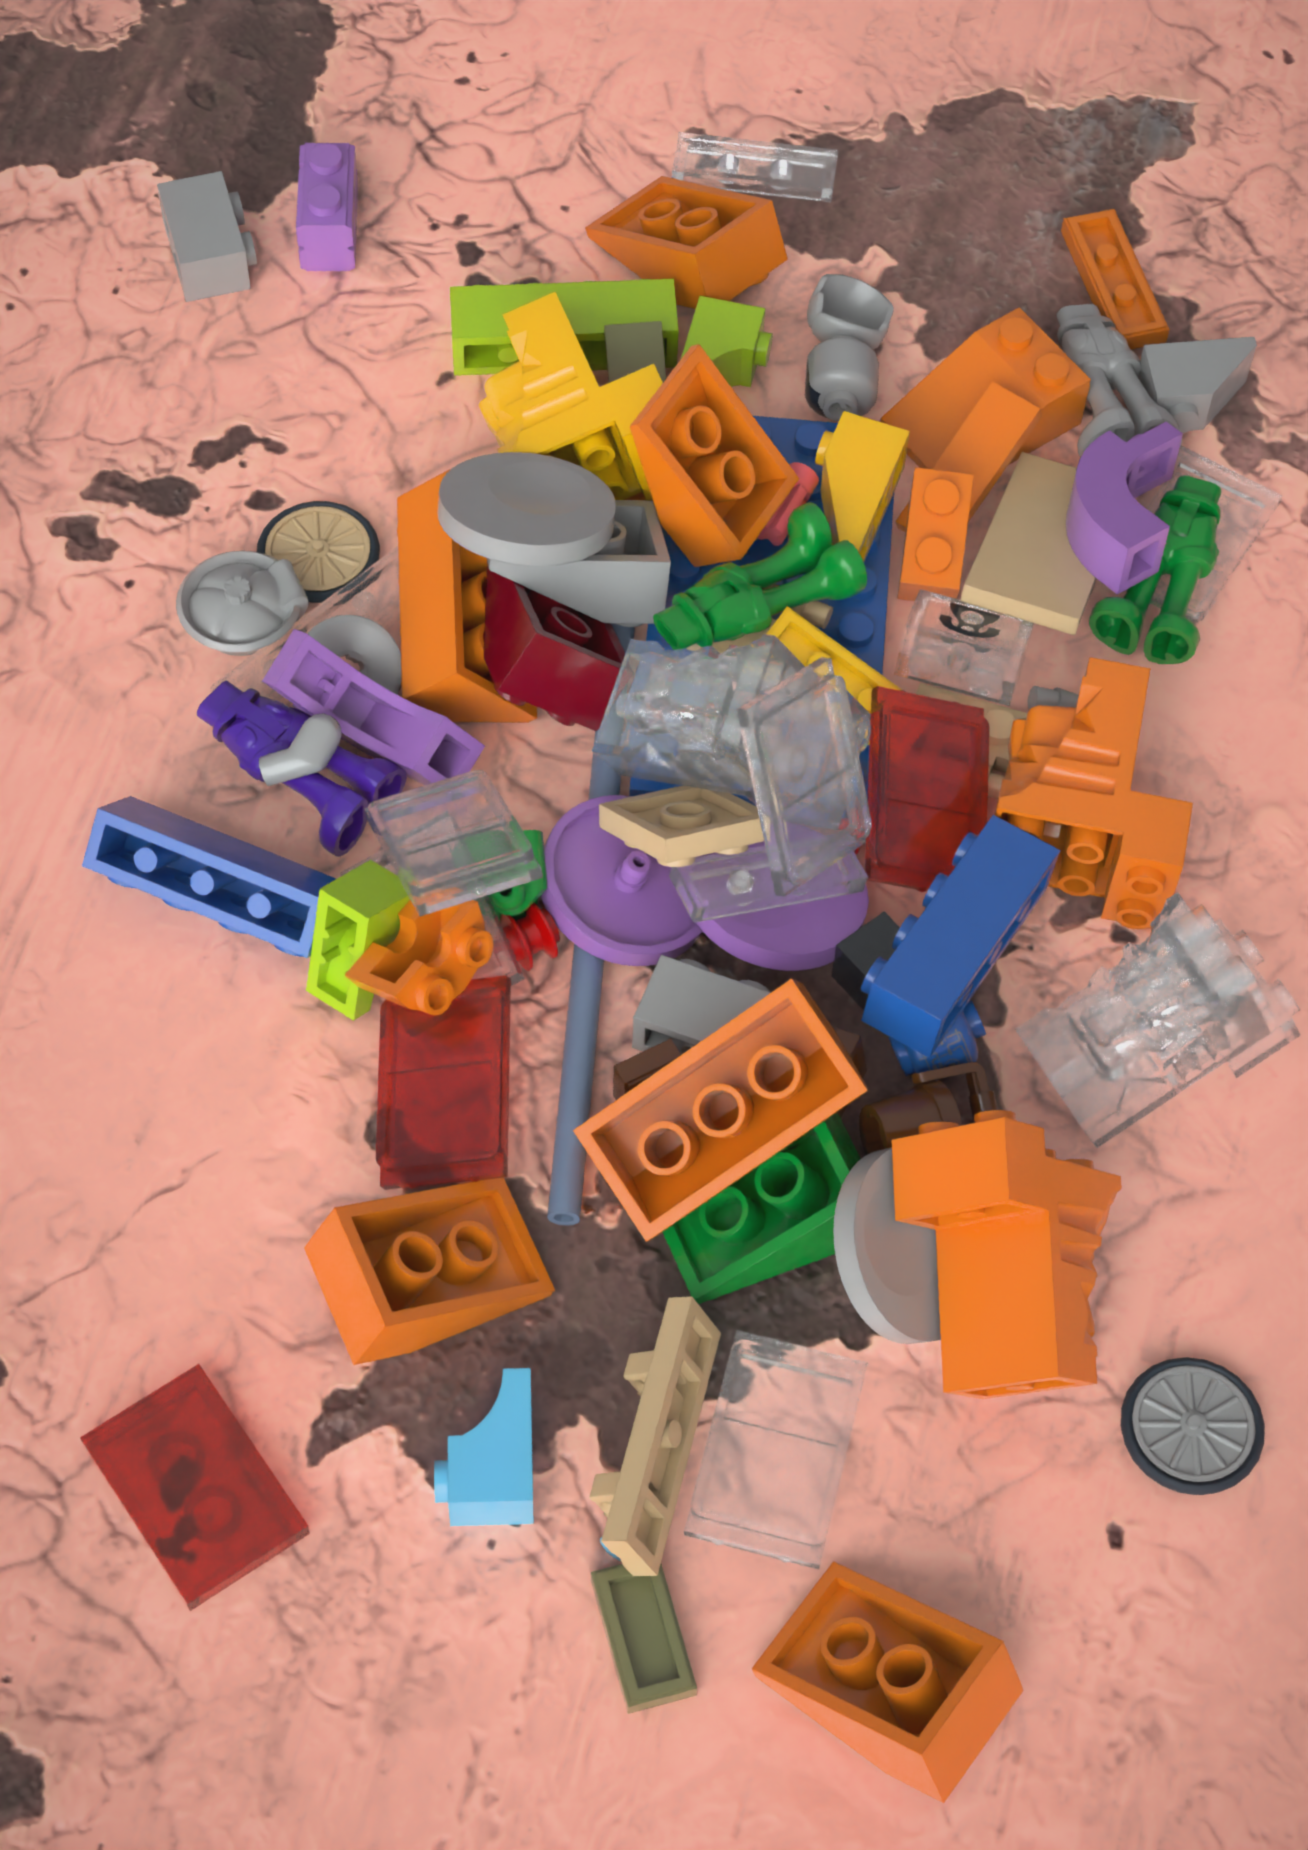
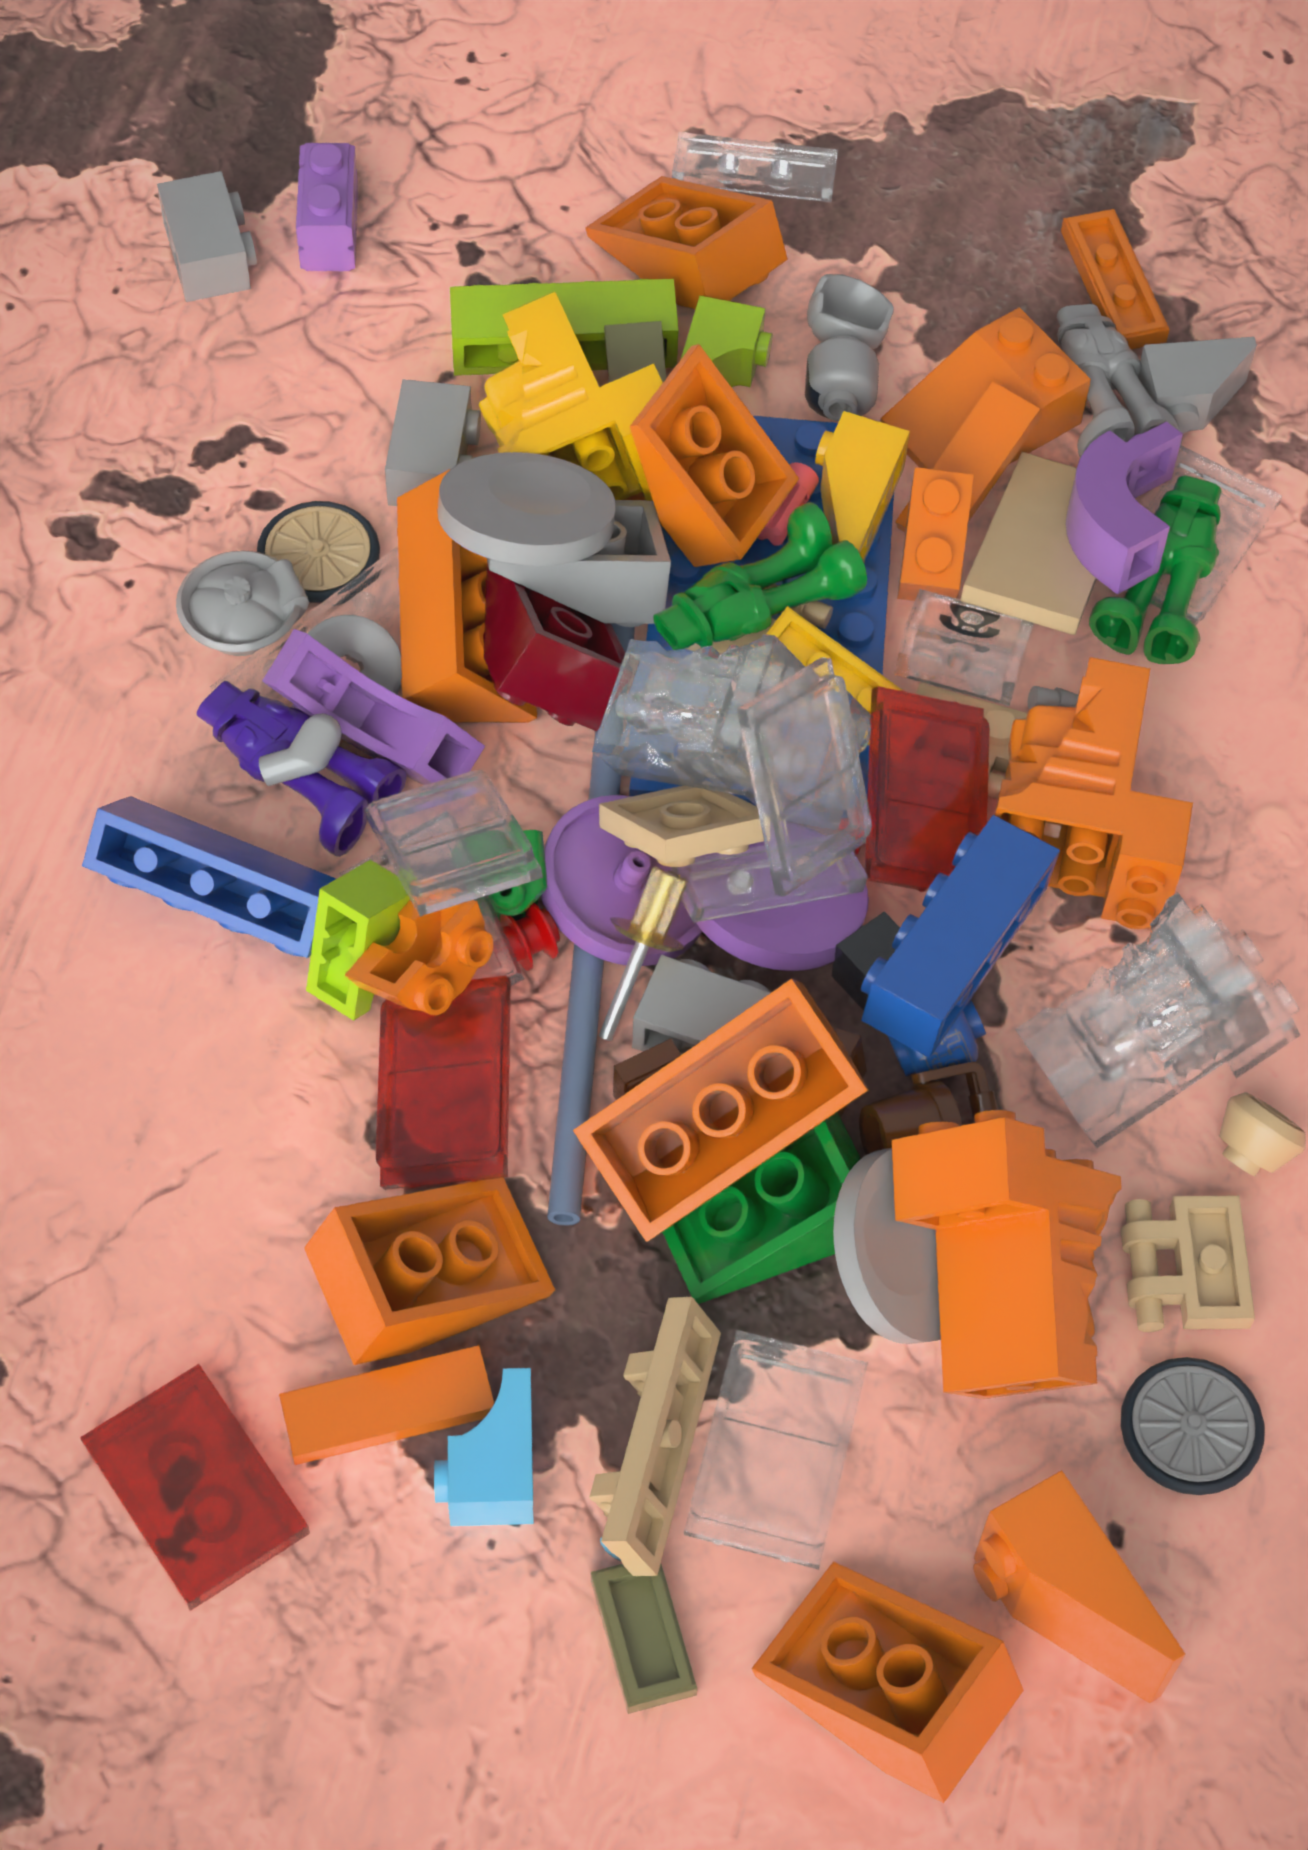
none -> orange tile [279,1345,494,1465]
none -> light grey brick [385,379,481,506]
none -> clear yellow piece [598,867,688,1041]
none -> orange slope [973,1470,1186,1703]
none -> tan plate [1121,1195,1255,1332]
none -> tan cone [1219,1092,1306,1176]

